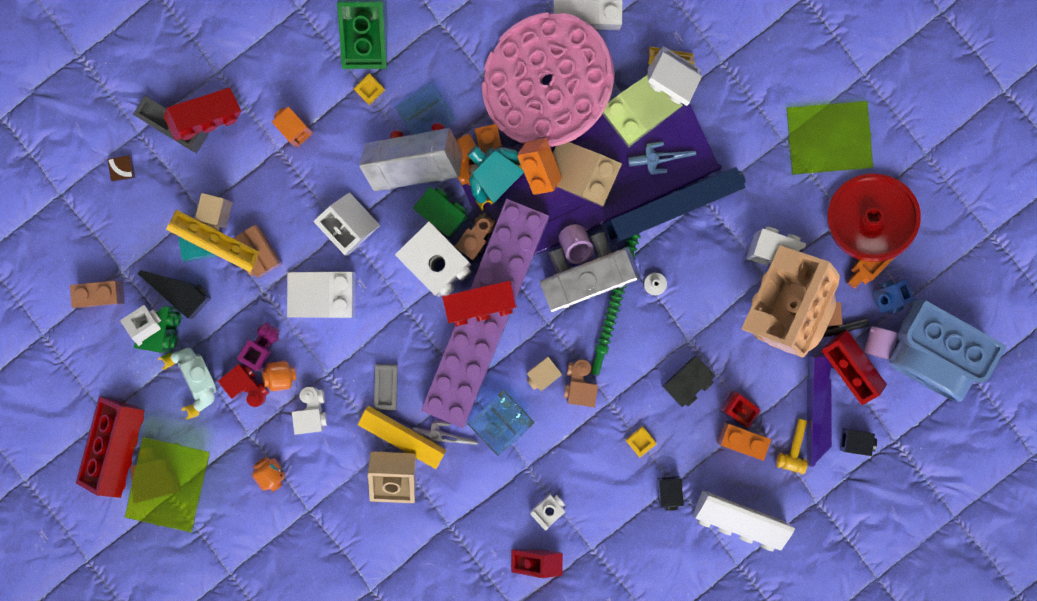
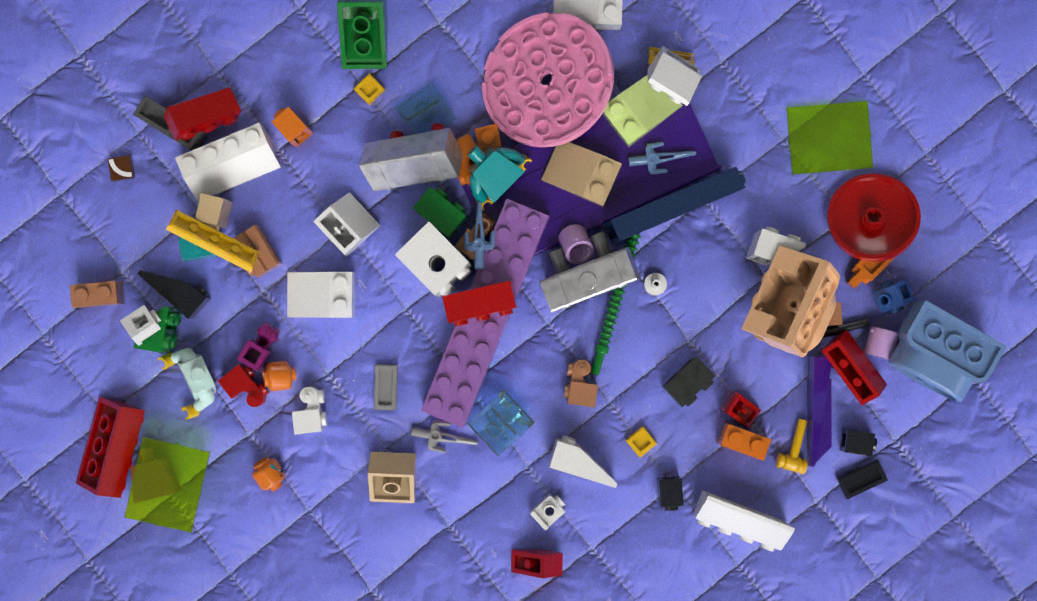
yellow tile [358,406,447,469] -> none
orange brick [517,138,562,195] -> none
tan brick [526,356,562,391] -> none
none -> white slope [175,123,281,202]
none -> medium blue piece [464,201,495,269]
none -> white slope [549,435,617,488]
none -> black tile [836,459,888,499]

